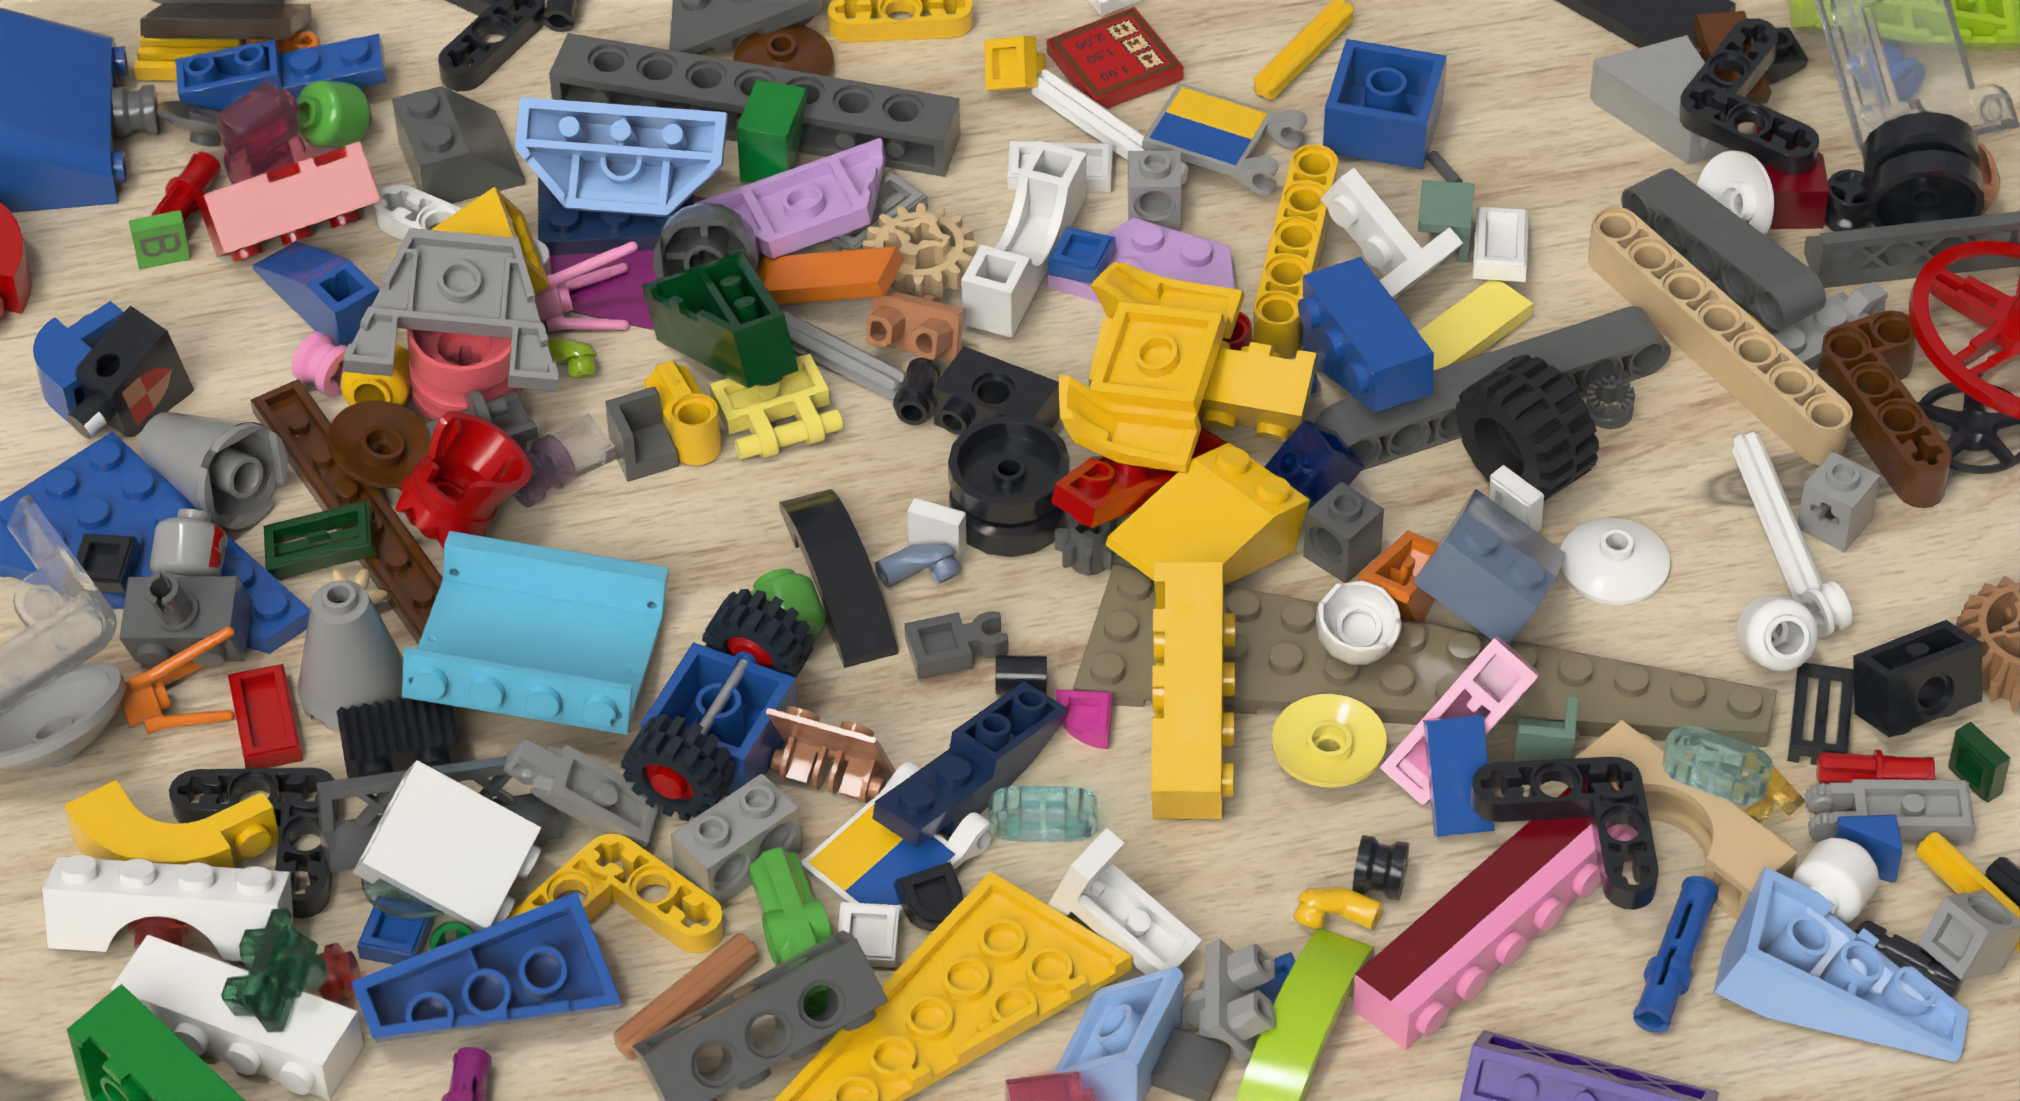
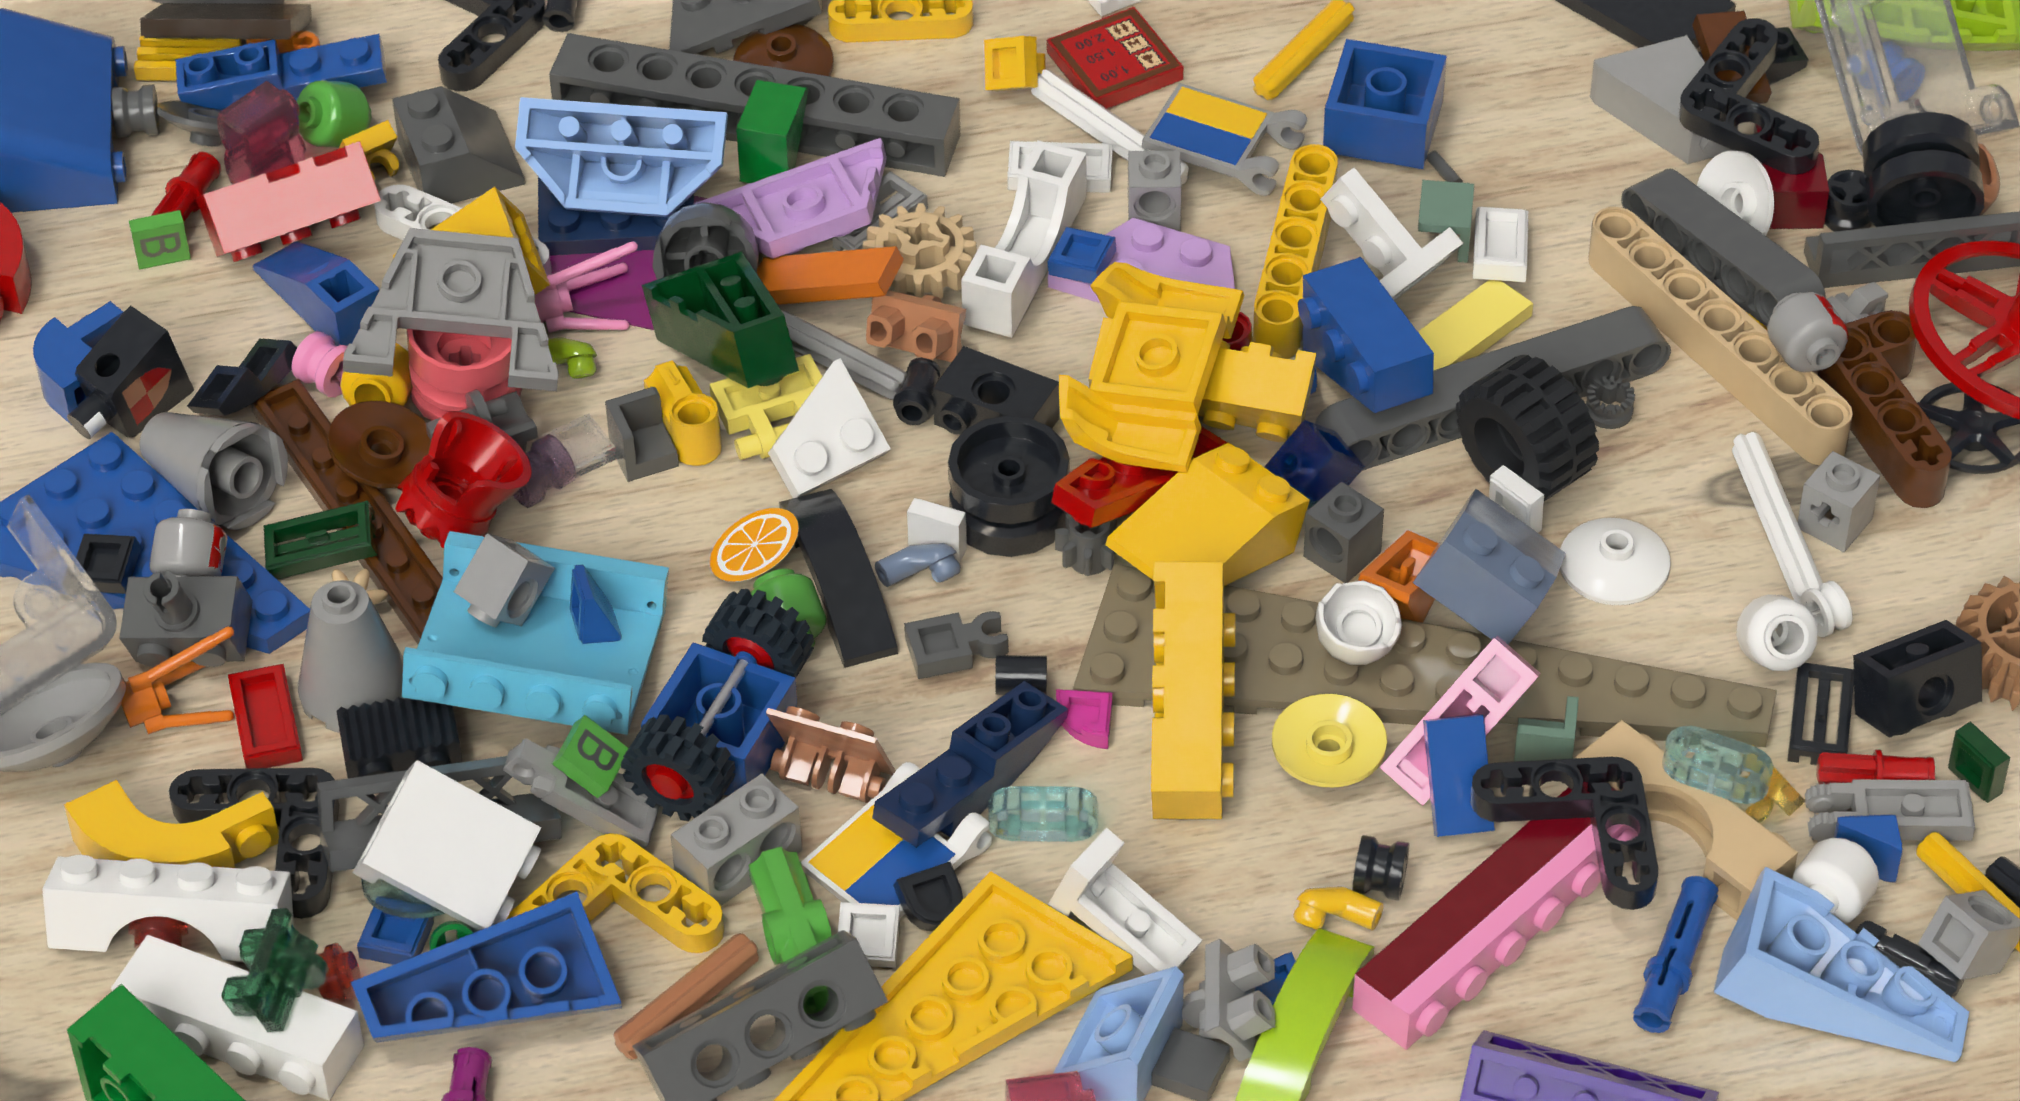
none -> black slope [187,338,297,416]
none -> yellow tile [339,120,399,181]
none -> light grey brick [453,533,555,627]
none -> bright green tile [552,715,628,798]
none -> blue slope [570,564,622,644]
none -> light orange sticker [710,508,799,582]
none -> white wing [768,358,891,498]
none -> light grey head [1767,292,1849,372]

